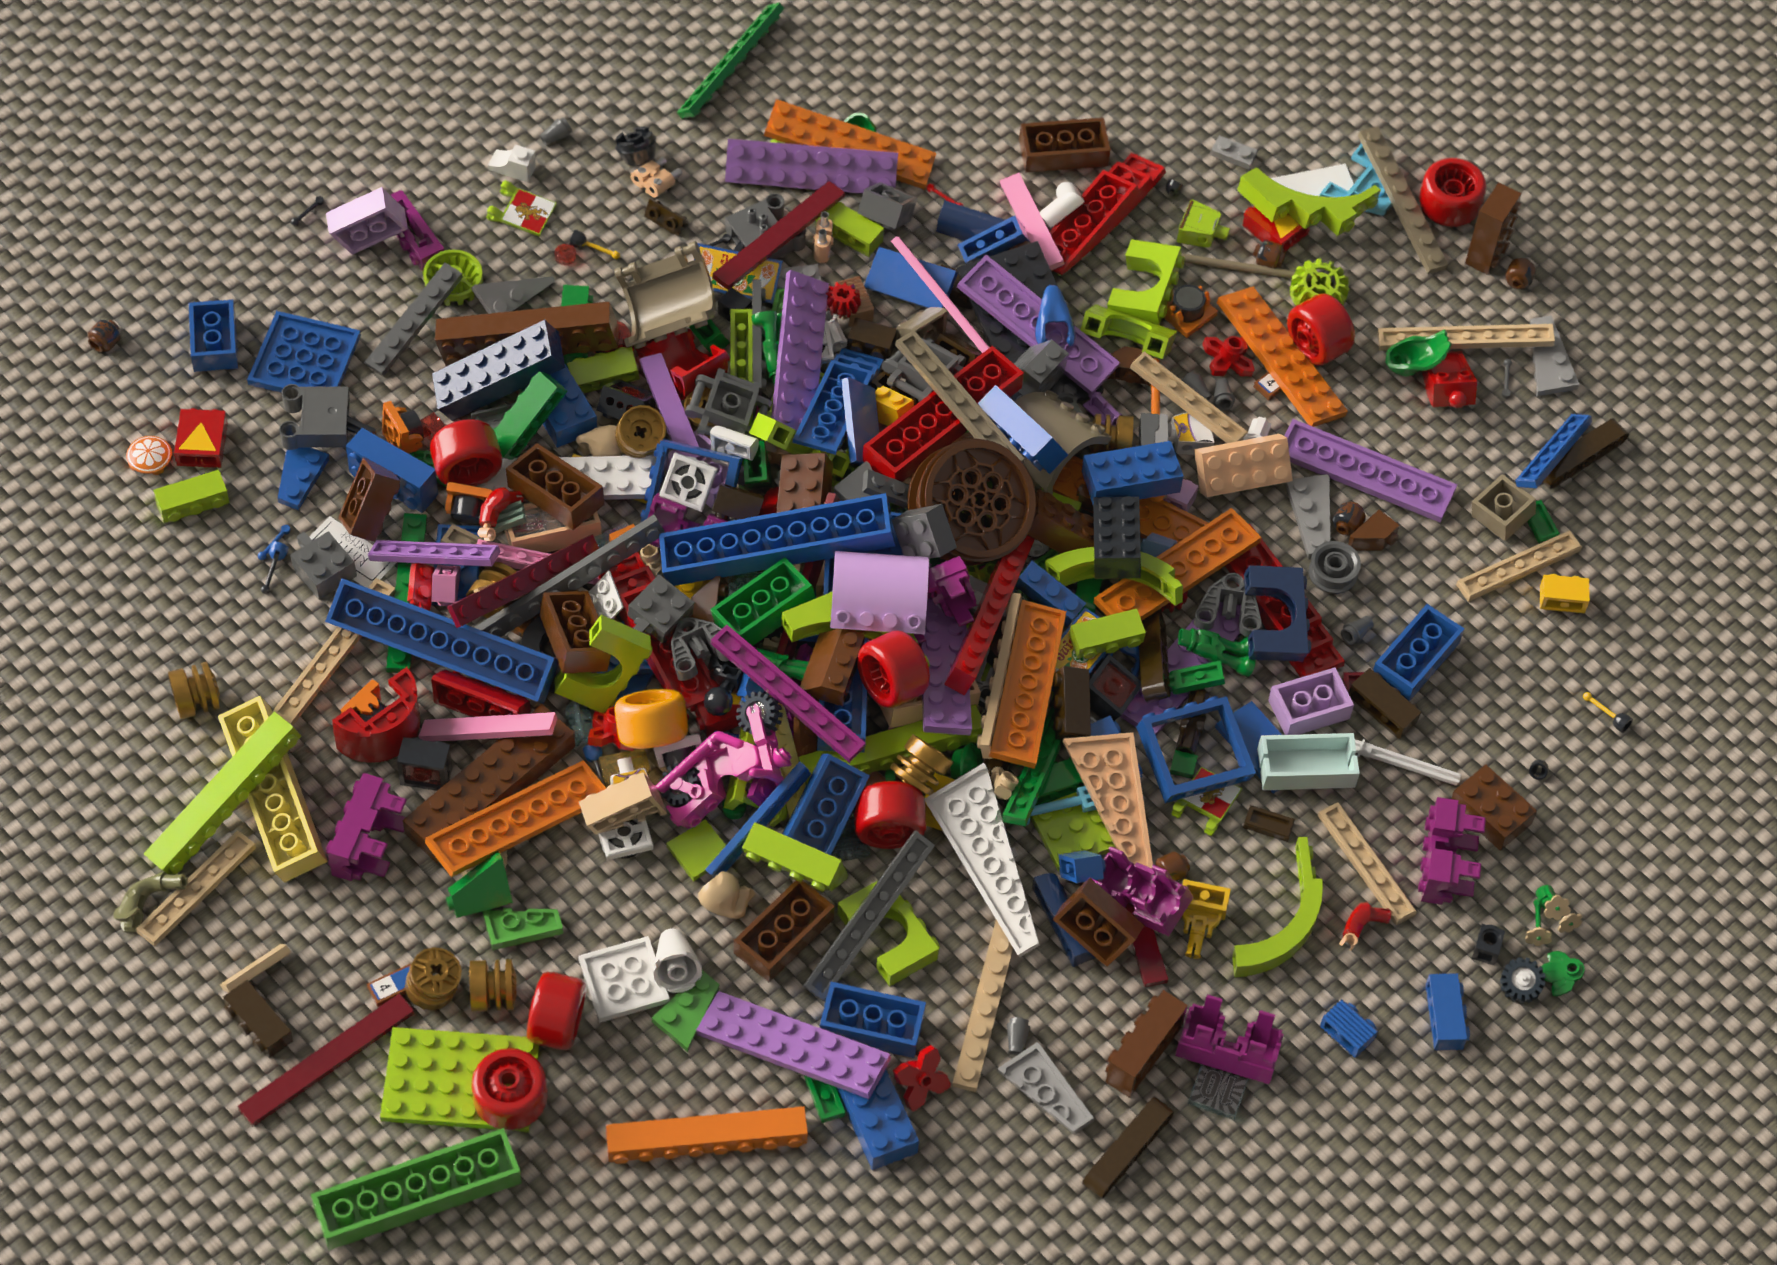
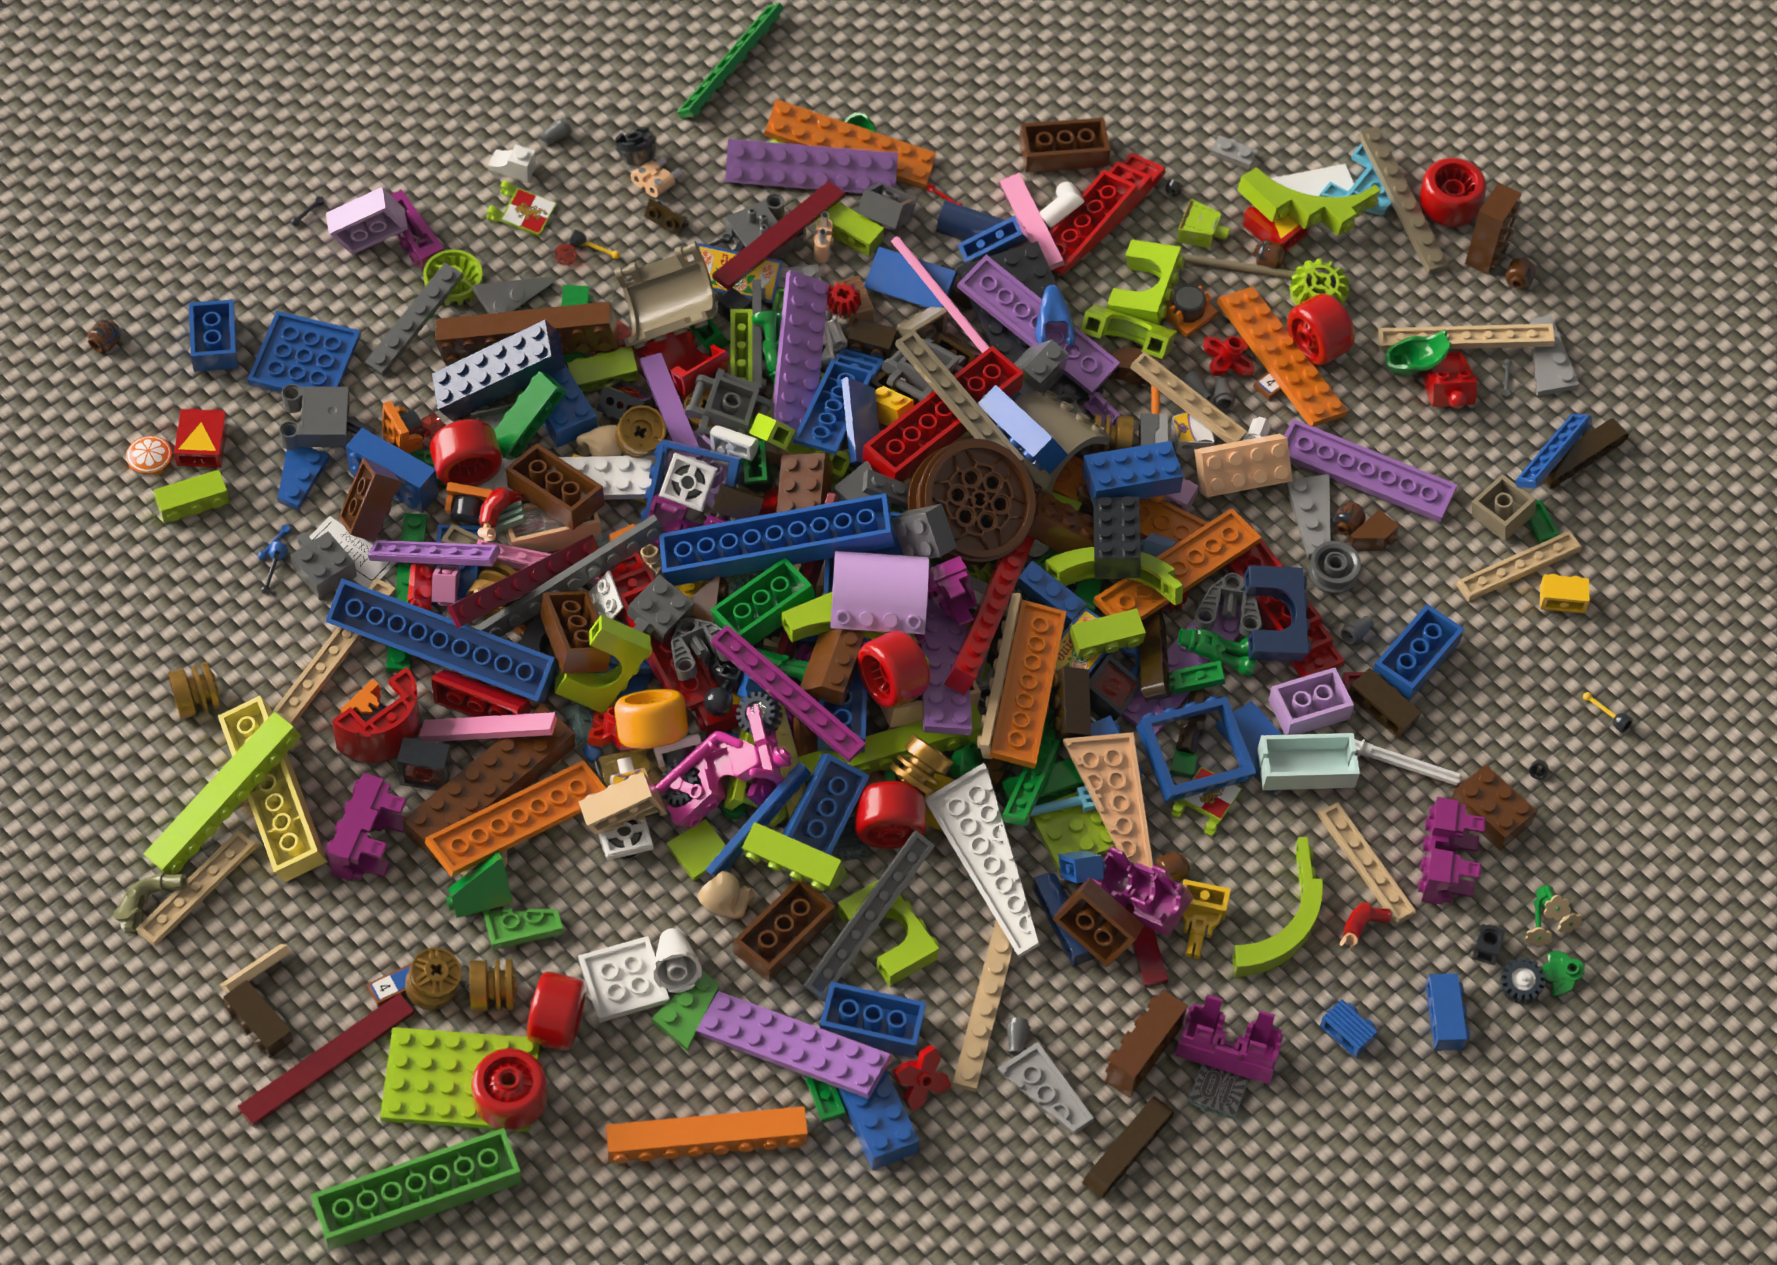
tan plate [991,767,1019,800] -> none
dark brown tile [1243,805,1295,842] -> none

